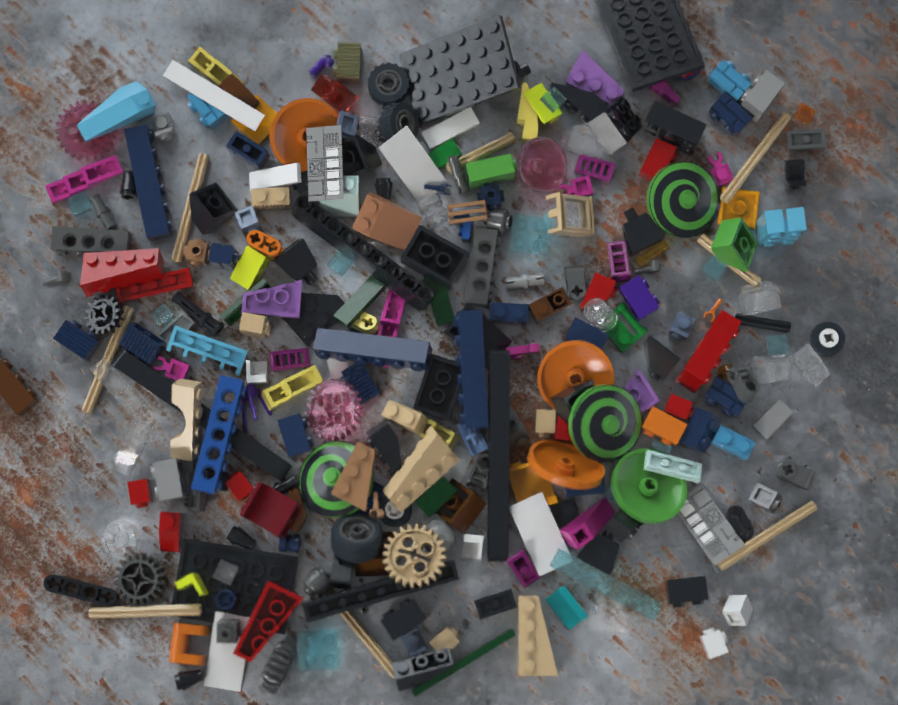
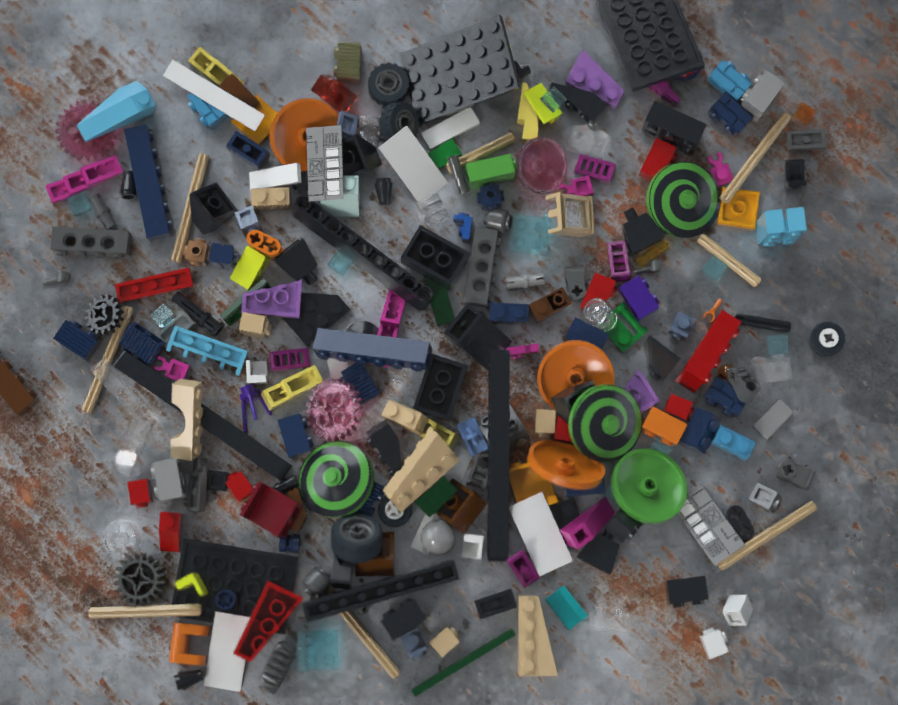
black beam [43,575,119,606] -> none
wedge [80,248,164,298] -> none
light grey bracket [151,112,176,141] -> none
blue brick [191,375,247,495] -> none
clear plate [213,559,239,586] -> none
dark grey brick [216,618,240,643] -> none
black cone [226,525,257,549] -> none
dark purple arm [308,55,334,77] -> none
medium nougat wing [331,442,376,512] -> none
tile [333,276,386,328] -> none
light yellow beam [350,312,379,334] -> none
nougat slope [352,192,423,251] -> none
light nougat hand [369,492,384,519] -> none
tan gear [382,524,447,589] -> none
black slope [391,647,453,691] -> none
dark blue hand [424,184,452,195] -> none
medium nougat tile [447,200,488,224] -> none
dark blue brick [453,310,489,429] -> none
clear light blue tile [549,548,662,621] -> none
black slope [587,95,643,155] -> none
light aqua tile [644,450,702,483] -> none
bright green slope [711,217,758,272] -> none
clear brick [736,281,781,316] -> none
clear slope [789,343,830,387] -> none

